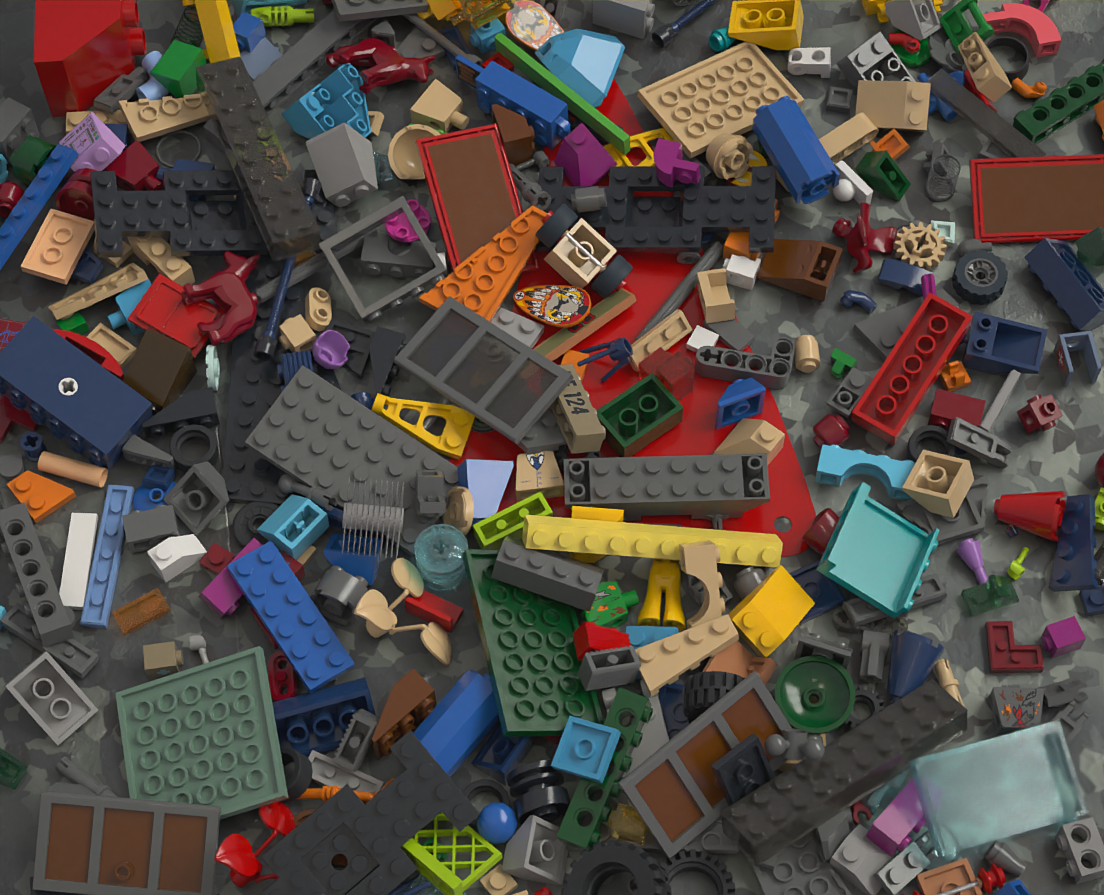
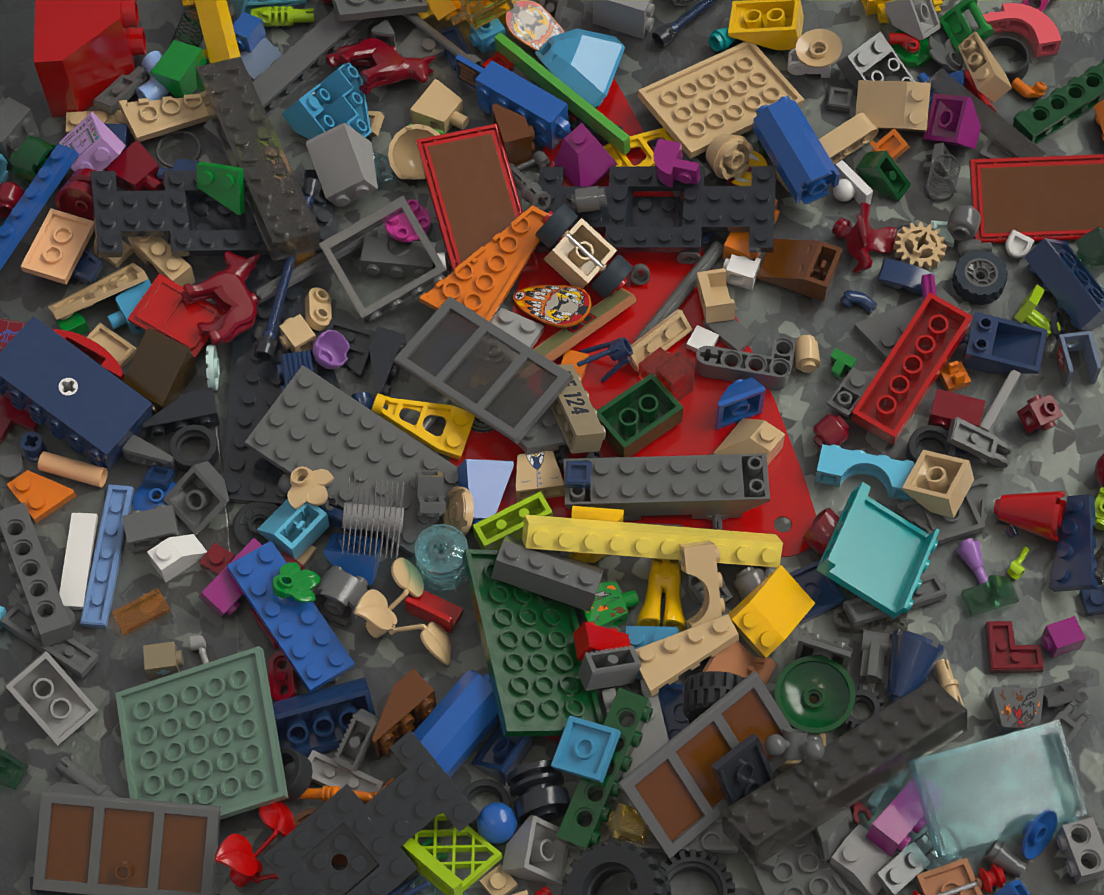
none -> green wing [196,161,245,215]
none -> green plate [272,562,321,603]
none -> tan plate [287,467,334,509]
none -> dark blue tile [565,461,592,489]
none -> dark grey hinge [631,264,650,285]
none -> tan dish [796,29,842,68]
none -> magenta slope [923,93,981,149]
none -> dark grey head [947,205,981,241]
none -> white tile [1005,230,1034,258]
none -> lime piece [1014,285,1066,340]
none -> blue dish [1022,809,1057,859]

